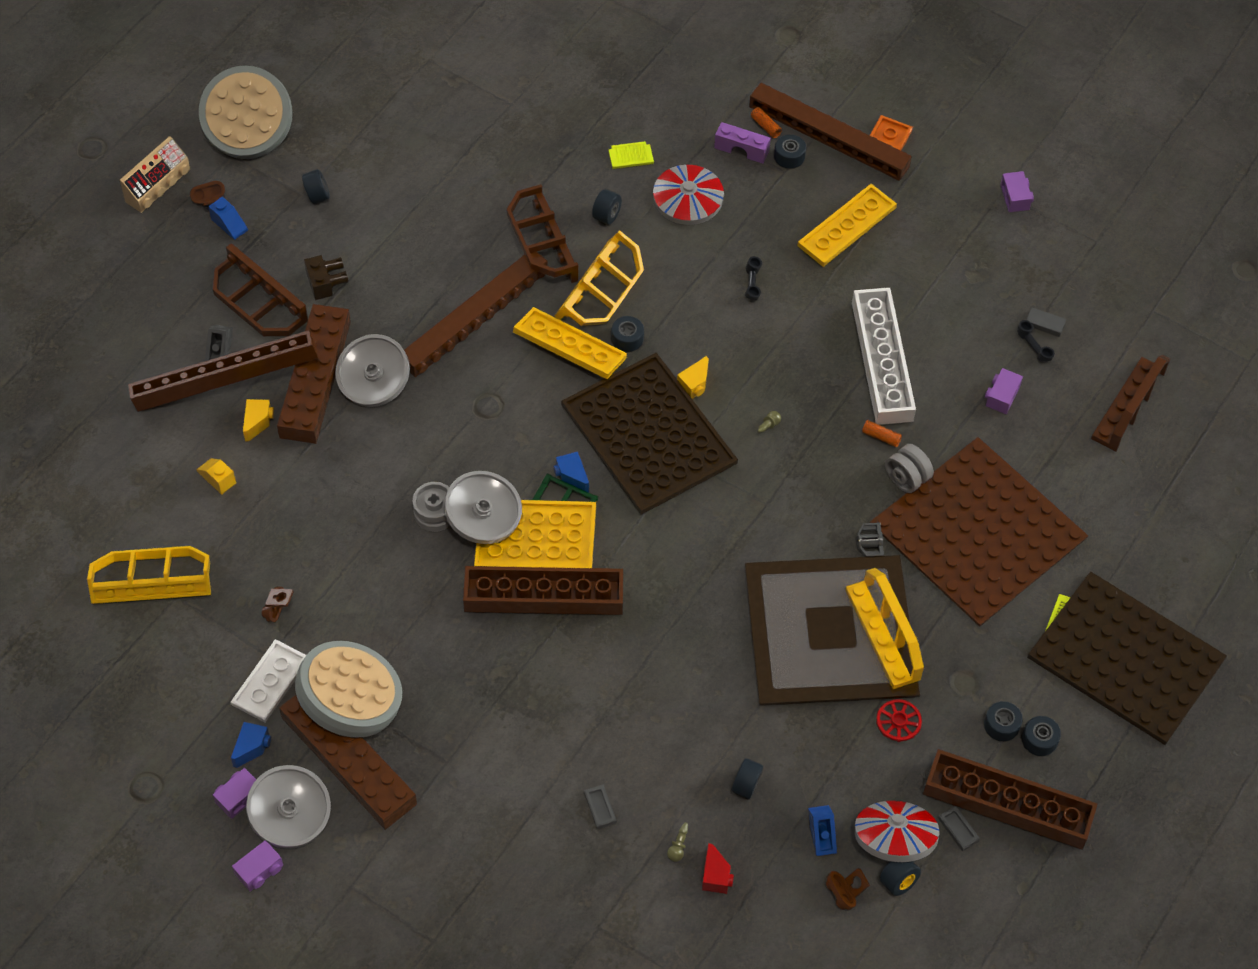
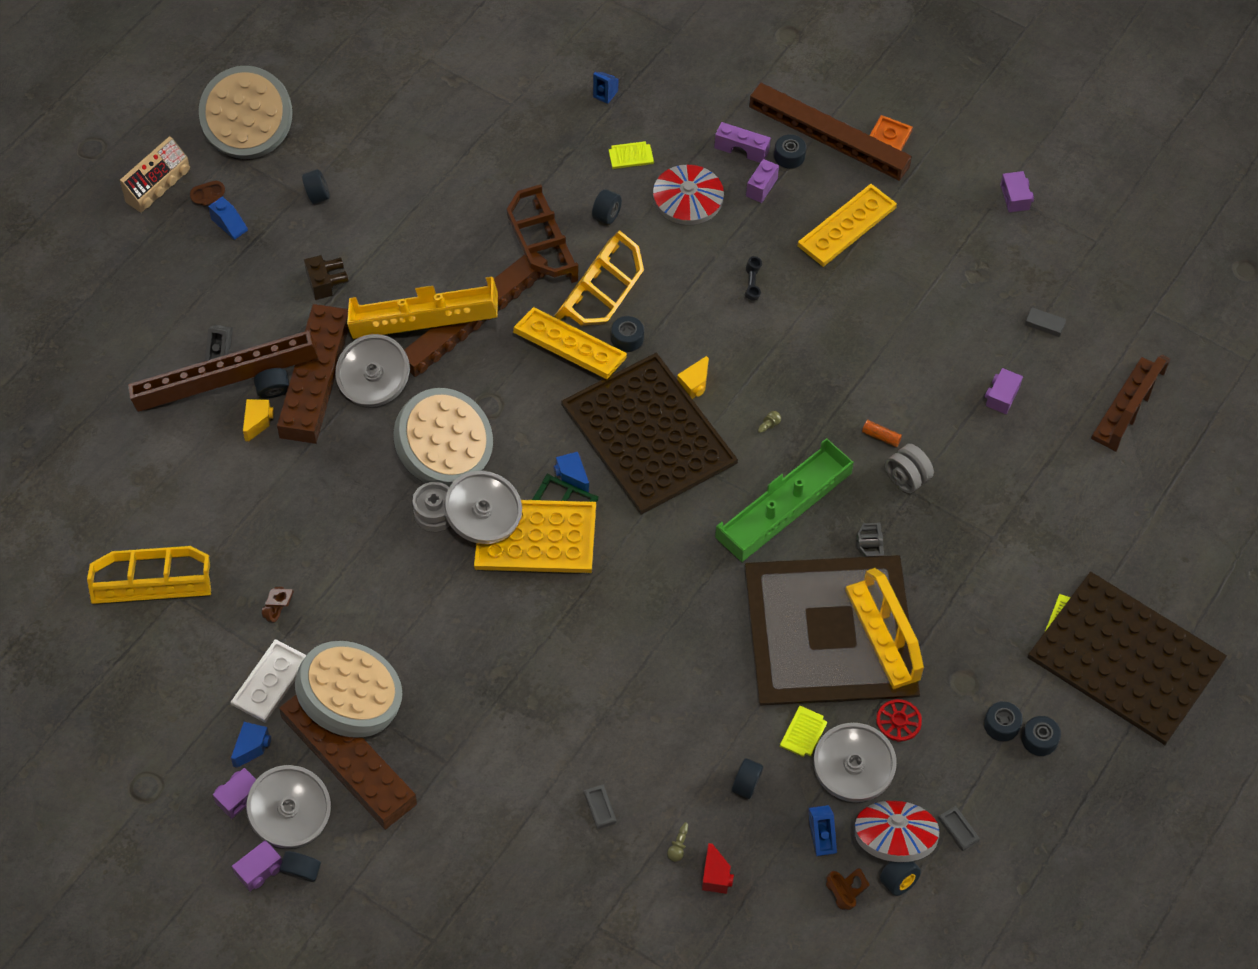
yellow slope [196,458,236,495] -> none
reddish brown plate [213,243,308,336] -> none
reddish brown brick [463,566,623,615] -> none
orange piece [751,107,782,138] -> none
white brick [852,288,916,425] -> none
reddish brown baseplate [870,437,1088,627] -> none
reddish brown brick [923,749,1098,850] -> none
black bar [1017,320,1055,362] -> none
none -> black wheel [254,368,289,398]
none -> black wheel [279,851,321,882]
none -> yellow piece [347,277,498,339]
none -> tan wheel [393,388,493,487]
none -> blue slope [593,72,619,104]
none -> bright green piece [715,438,854,562]
none -> medium lavender brick [746,159,779,203]
none -> neon yellow window [780,706,827,757]
none -> light grey dish [814,723,897,802]

